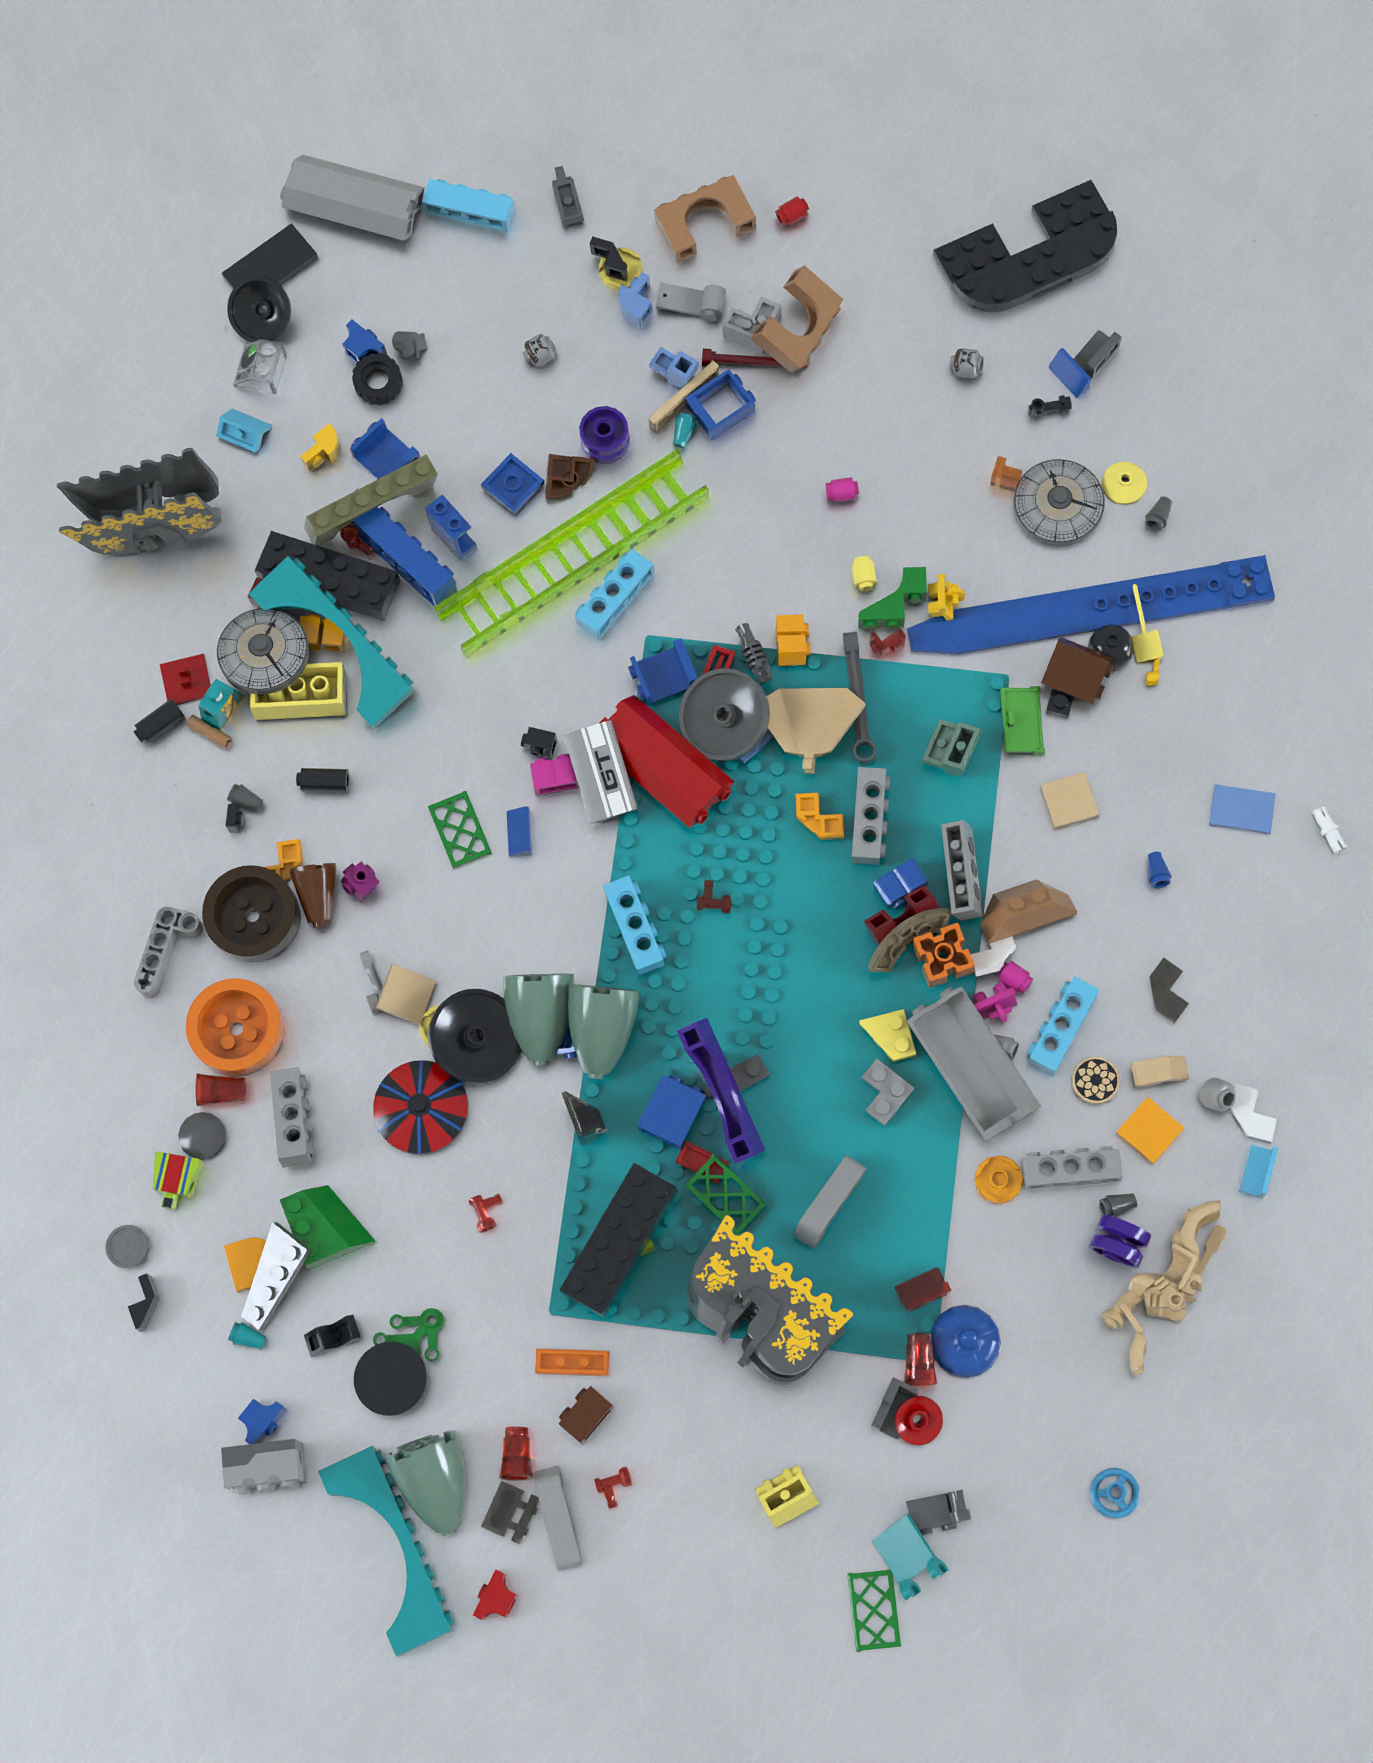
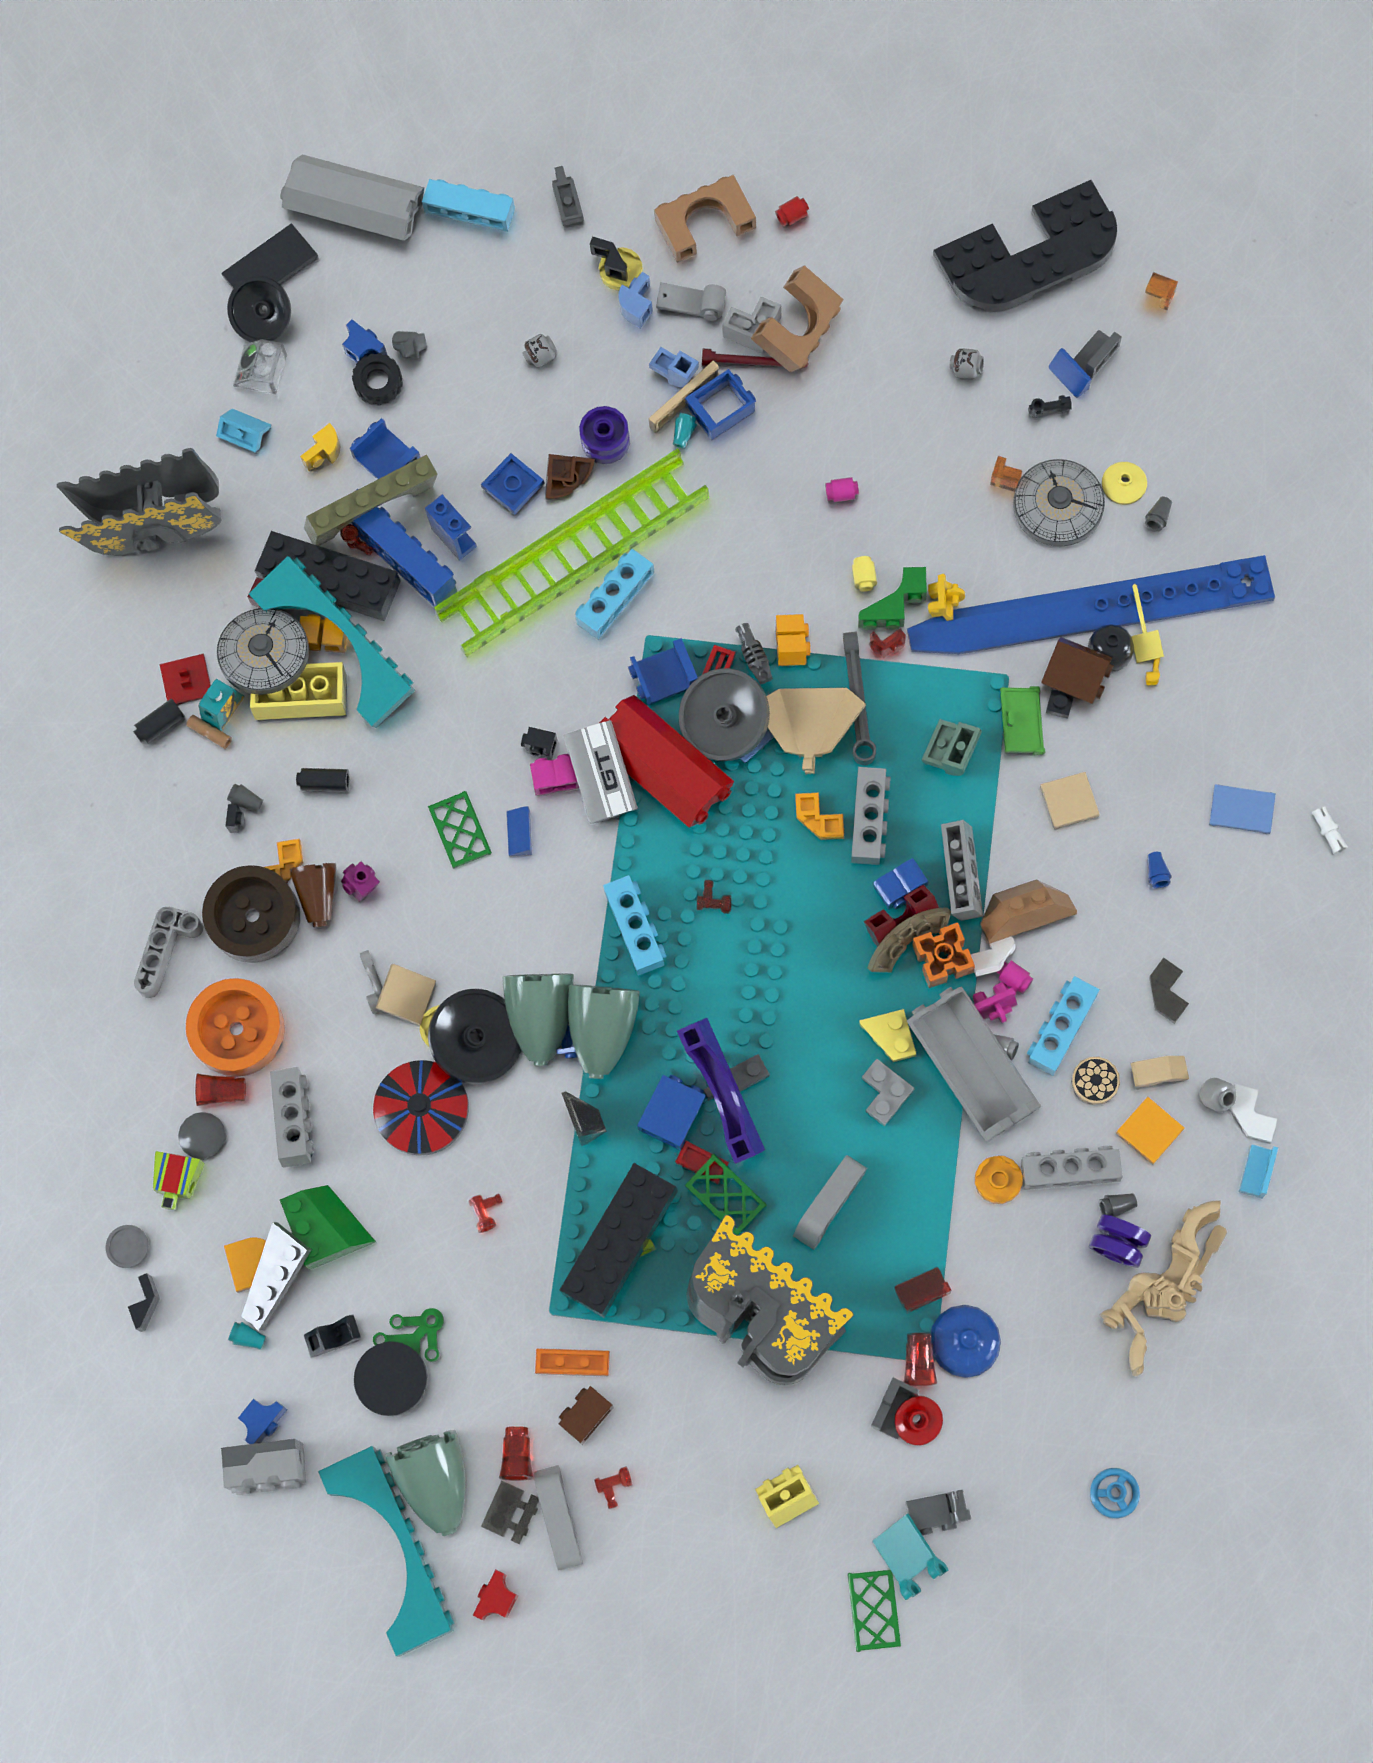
none -> clear orange panel [1145,272,1178,310]

